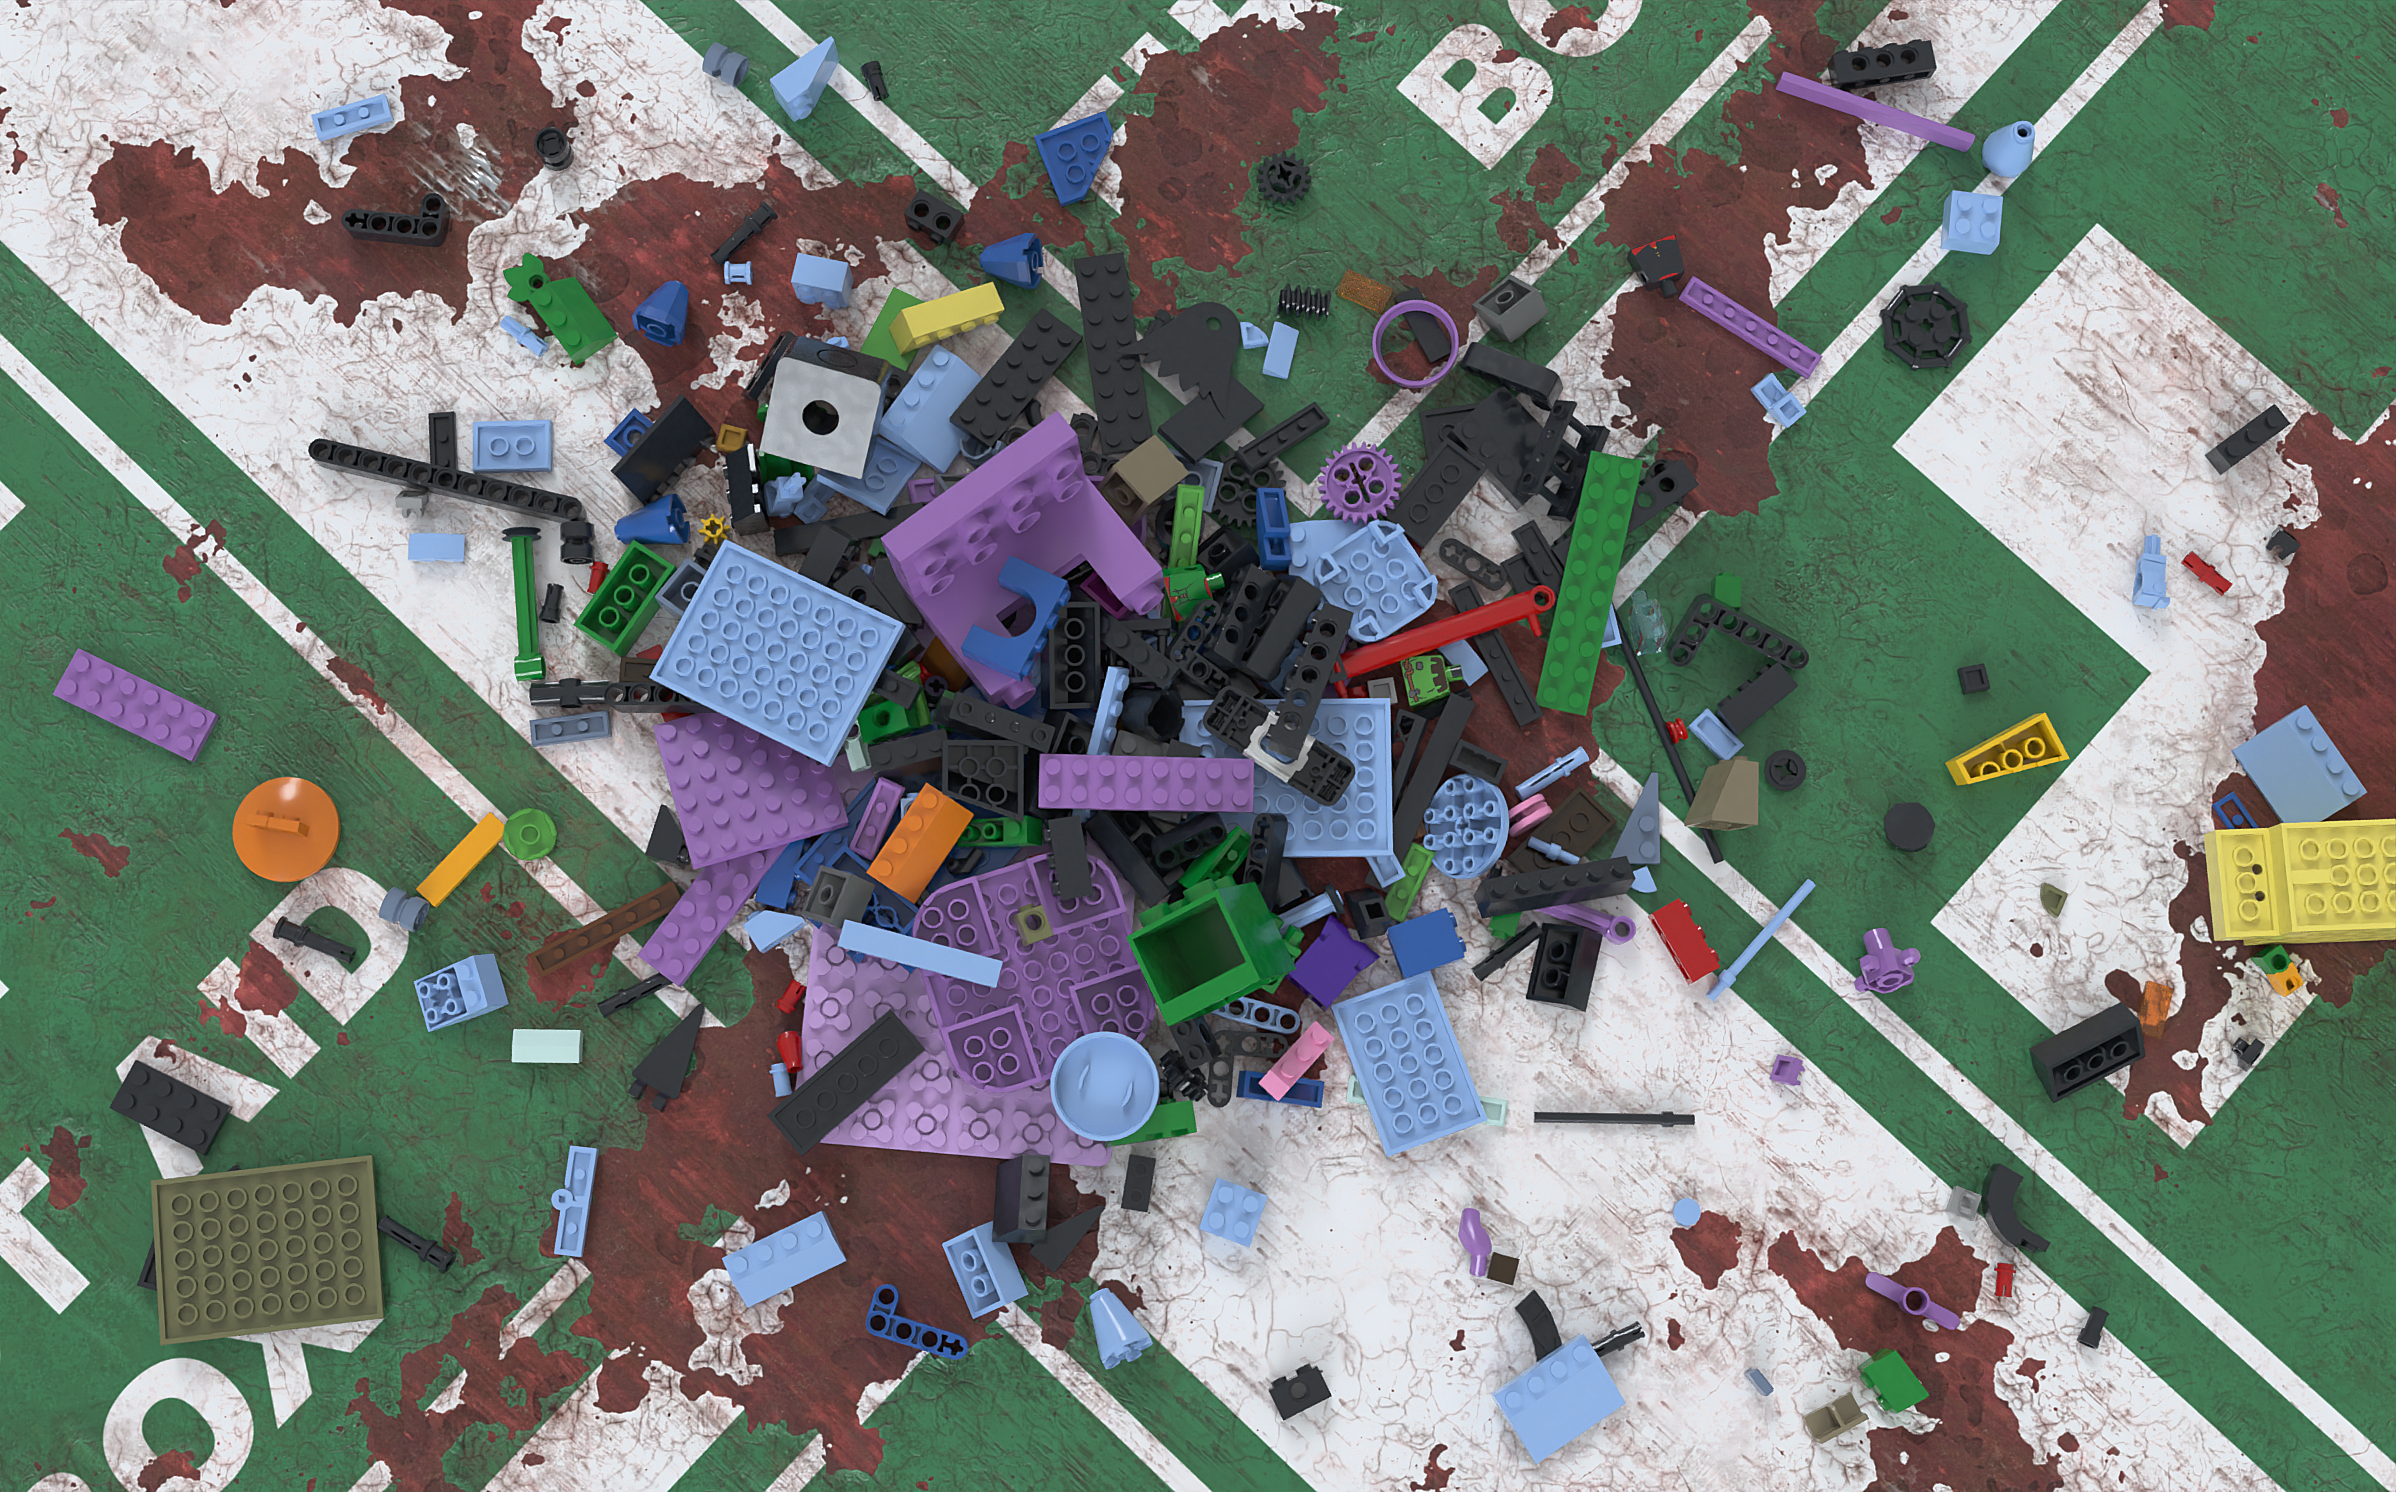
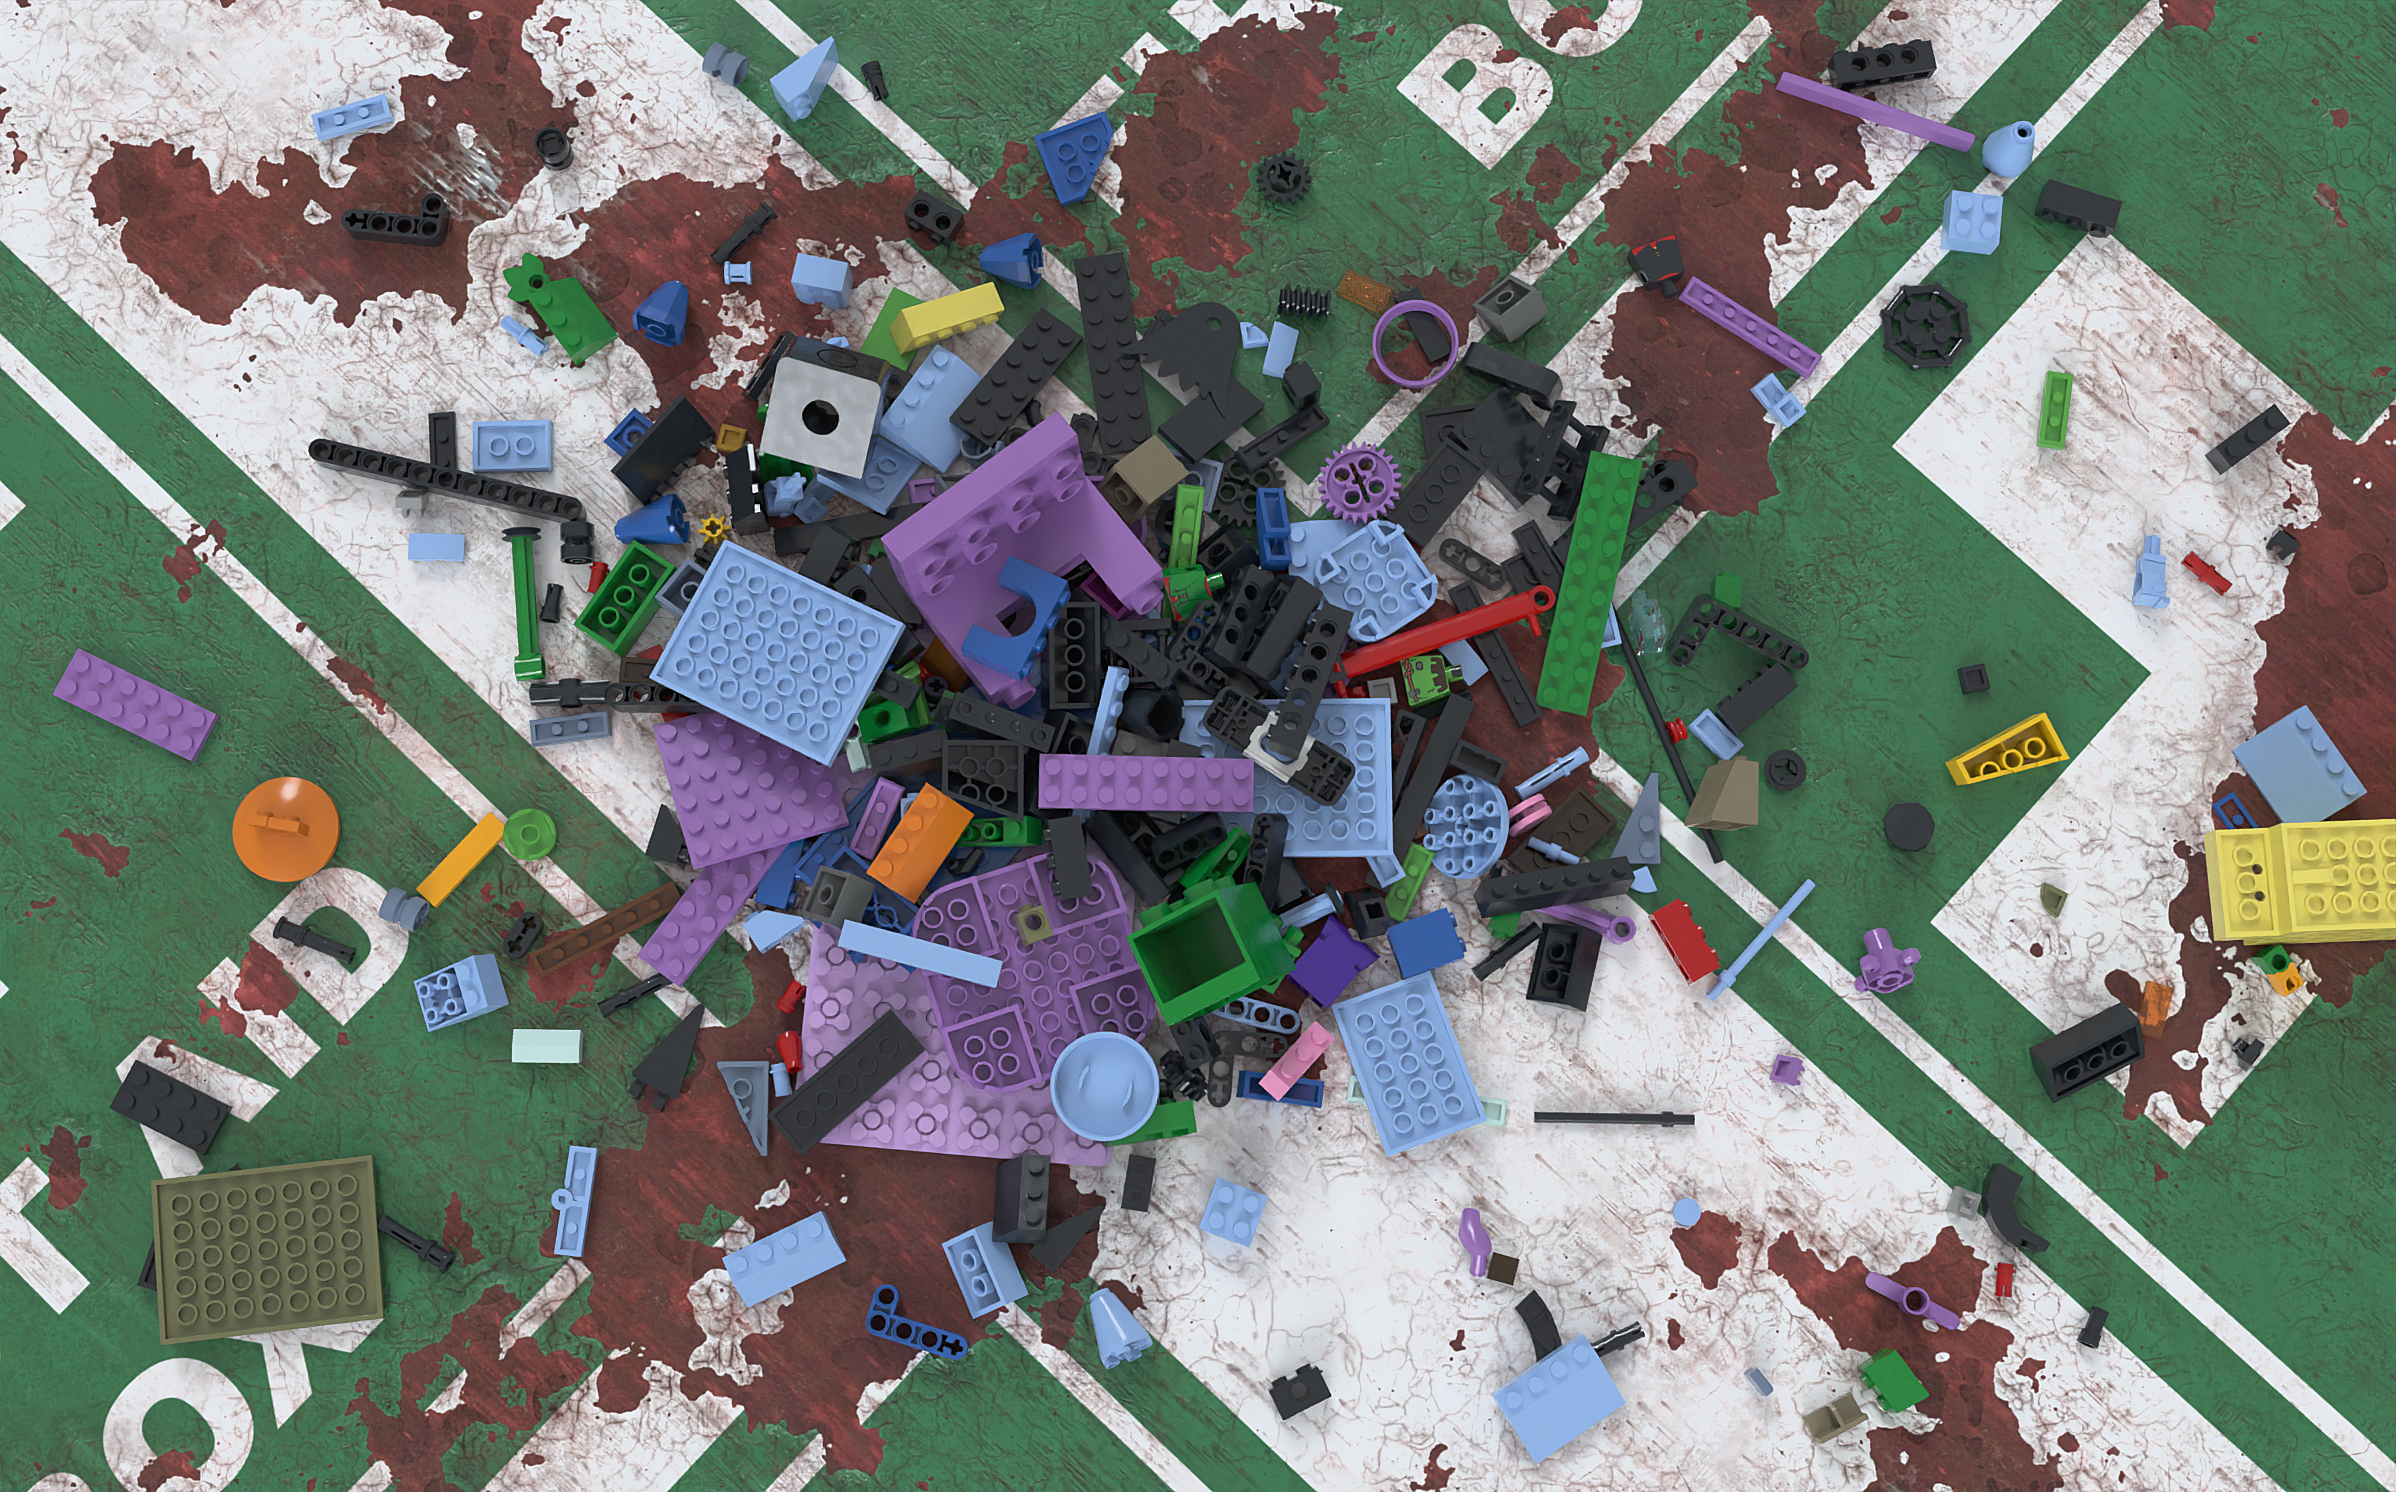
none -> black beam [503,912,544,959]
none -> sand blue wing [717,1061,770,1156]
none -> black brick [1281,360,1322,412]
none -> black brick [2034,179,2122,238]
none -> bright green plate [2036,371,2074,450]

